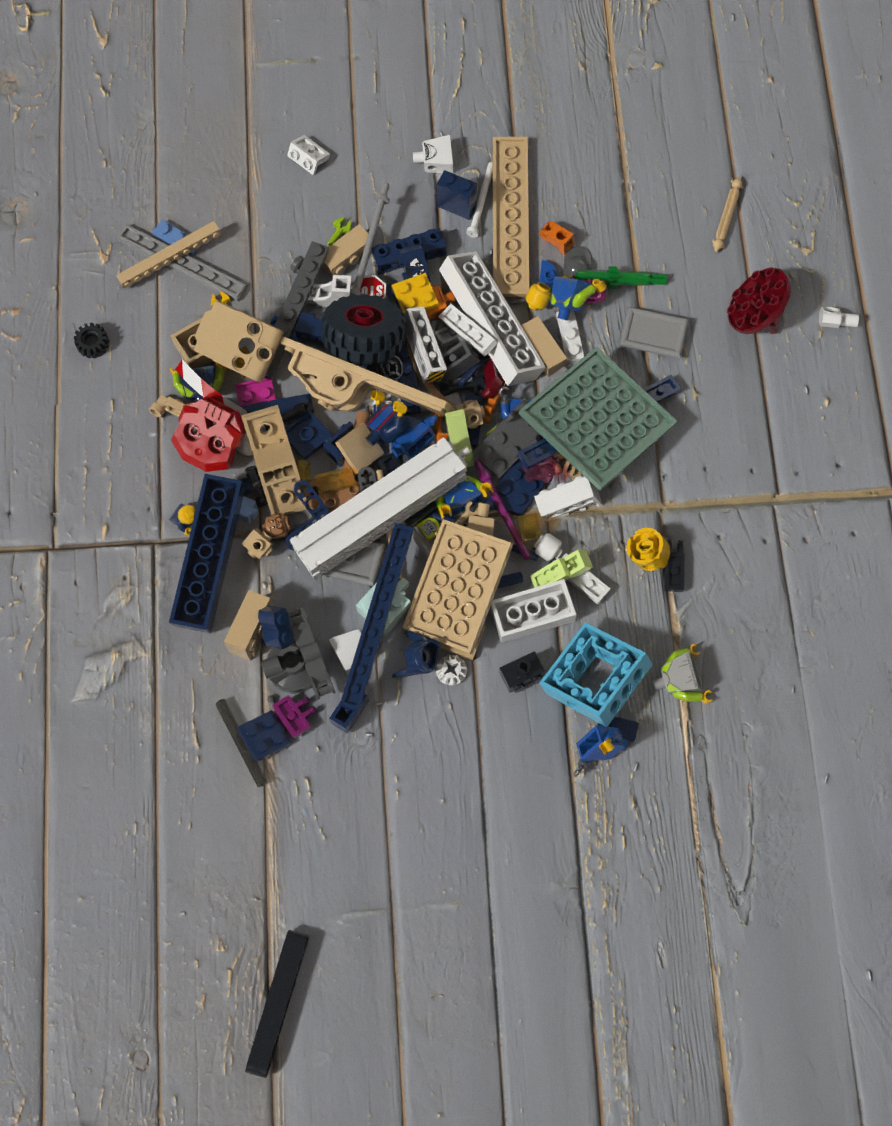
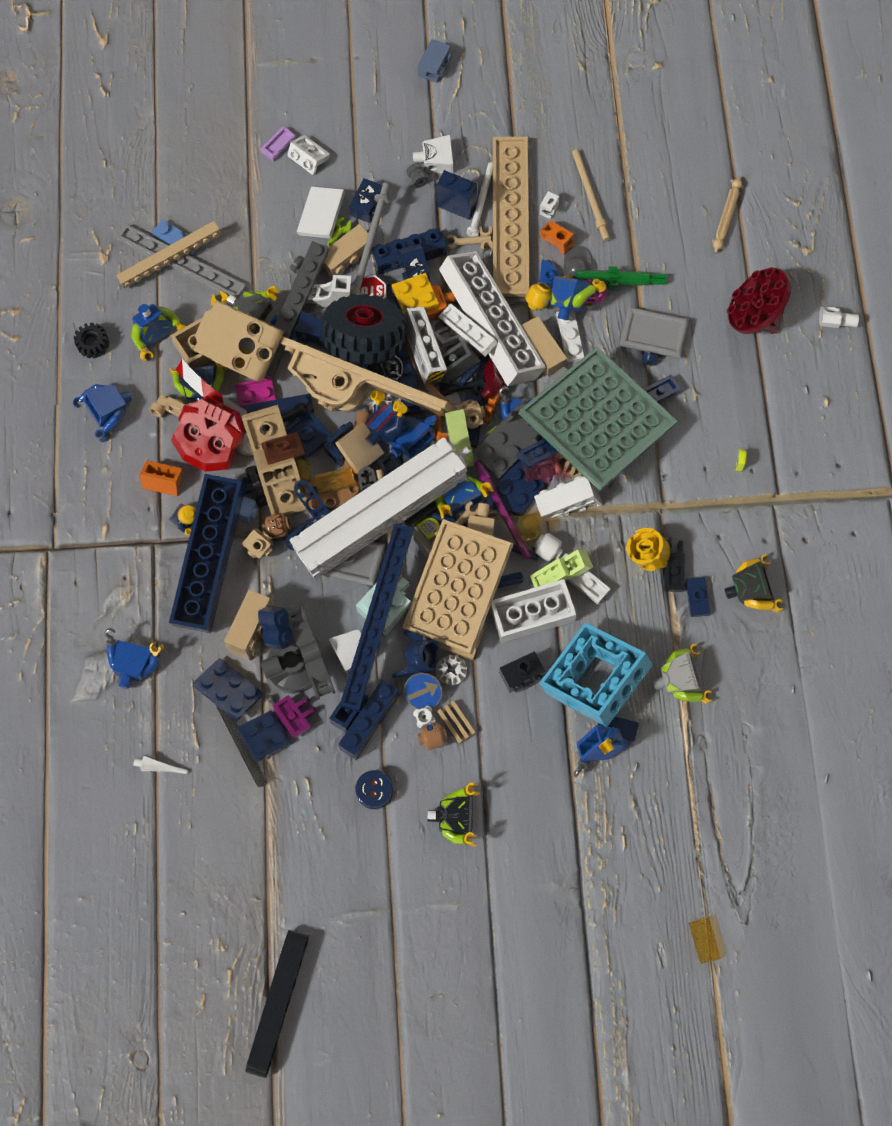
none -> blue torso [73,384,132,443]
none -> blue torso [105,628,164,689]
none -> torso [131,304,186,362]
none -> white piece [133,755,188,774]
none -> orange brick [140,460,182,496]
none -> dark blue plate [193,658,263,721]
none -> dark grey torso [226,286,280,333]
none -> lavender tile [260,126,297,162]
none -> copper tile [262,432,305,465]
none -> white tile [297,187,345,239]
none -> dark blue brick [338,679,400,760]
none -> dark blue brick [349,178,382,223]
none -> dark blue head [355,770,393,810]
none -> blue piece [404,672,443,709]
none -> dark grey wheel [406,162,429,188]
none -> white plate [413,706,435,728]
none -> sand blue brick [418,39,452,83]
none -> medium nougat head [418,722,448,750]
none -> torso [428,783,480,847]
none -> tan tile [437,700,476,744]
none -> tan bar [447,226,493,253]
none -> white piece [540,191,559,219]
none -> tan bar [572,149,610,242]
none -> dark blue hinge [642,352,658,366]
none -> dark blue plate [685,577,711,617]
none -> clear yellow tile [688,918,721,964]
none -> black torso [724,554,784,613]
none -> neon yellow tile [735,449,747,471]

